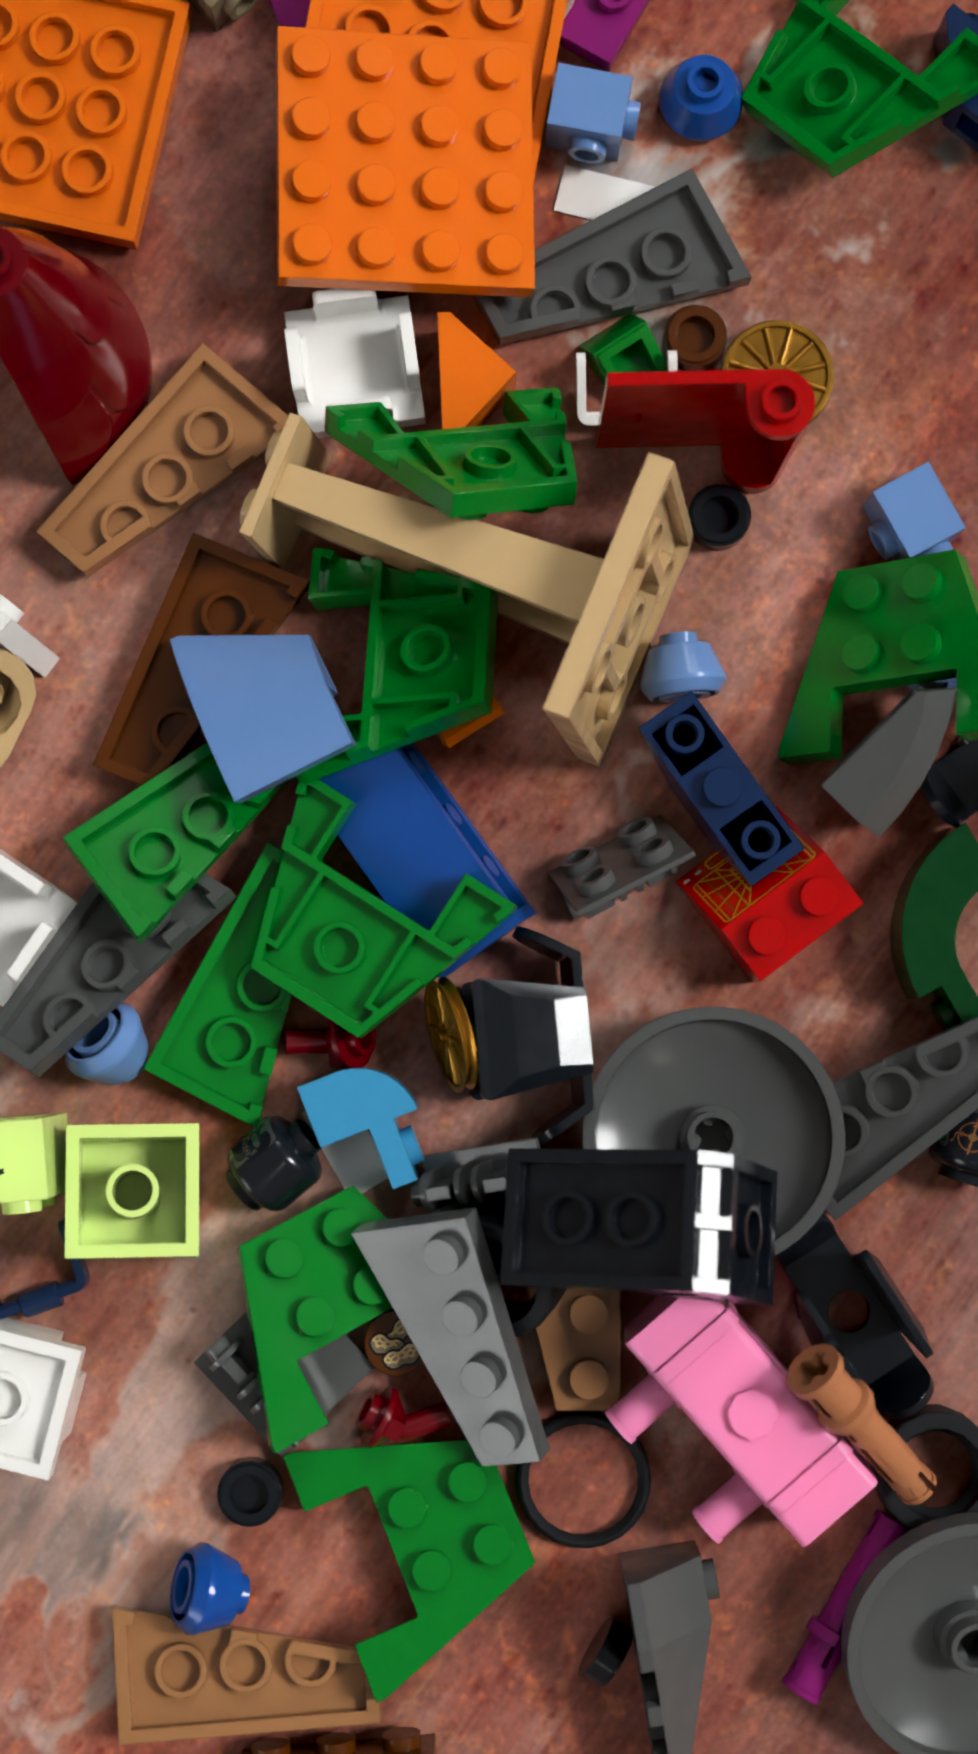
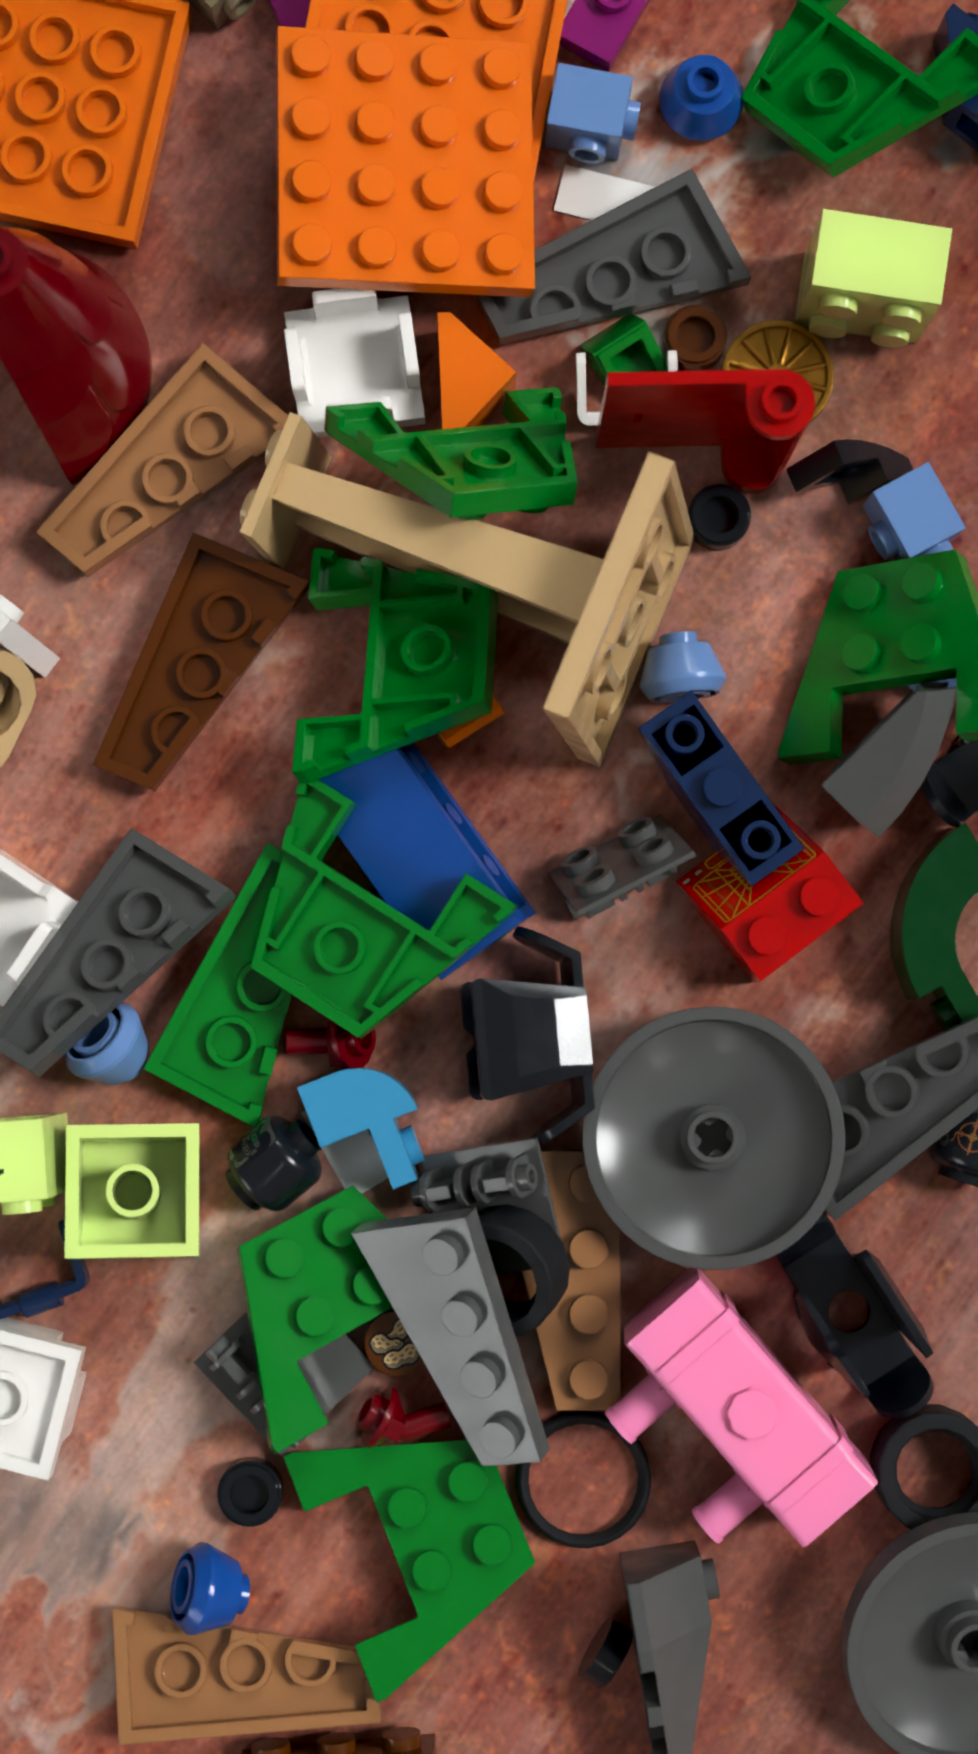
green wing [63,743,290,945] -> none
medium blue slope [169,635,357,804] -> none
pearl gold wheel [424,977,478,1093] -> none
black bracket [500,1148,778,1305] -> none
magenta pin [781,1509,911,1705] -> none
nougat pin [786,1343,937,1506] -> none
none -> black slope [786,439,913,505]
none -> yellowish green brick [794,209,953,348]

